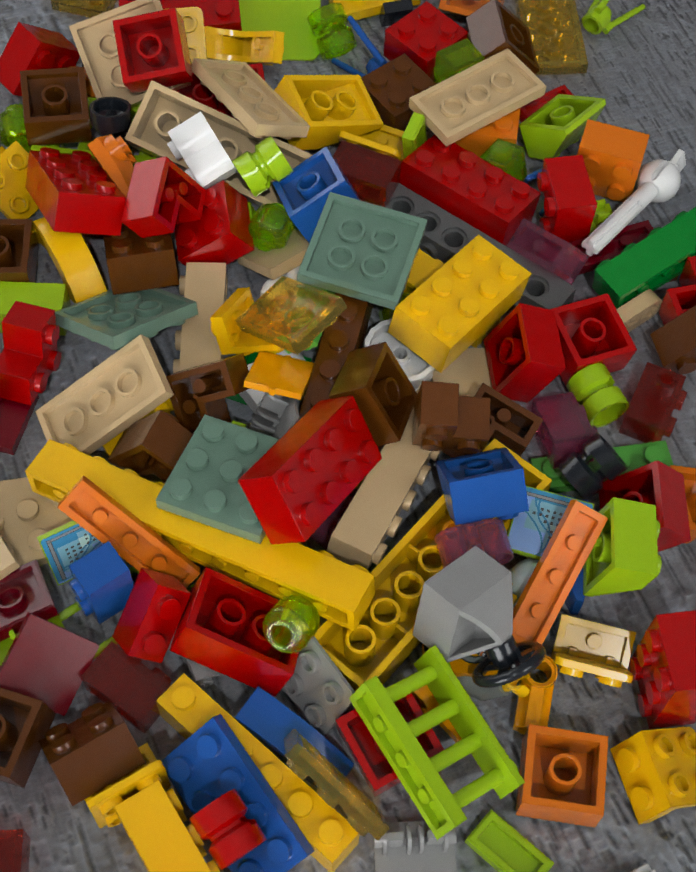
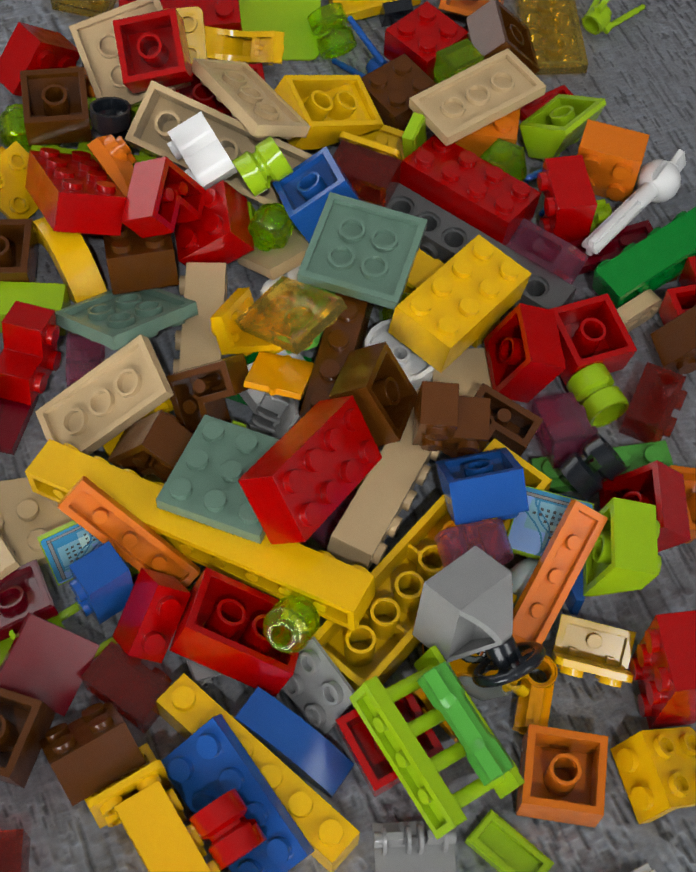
clear yellow plate [283,728,390,841] -> none
none -> clear pink beam [66,332,105,388]
none -> bright green axle [417,661,515,786]

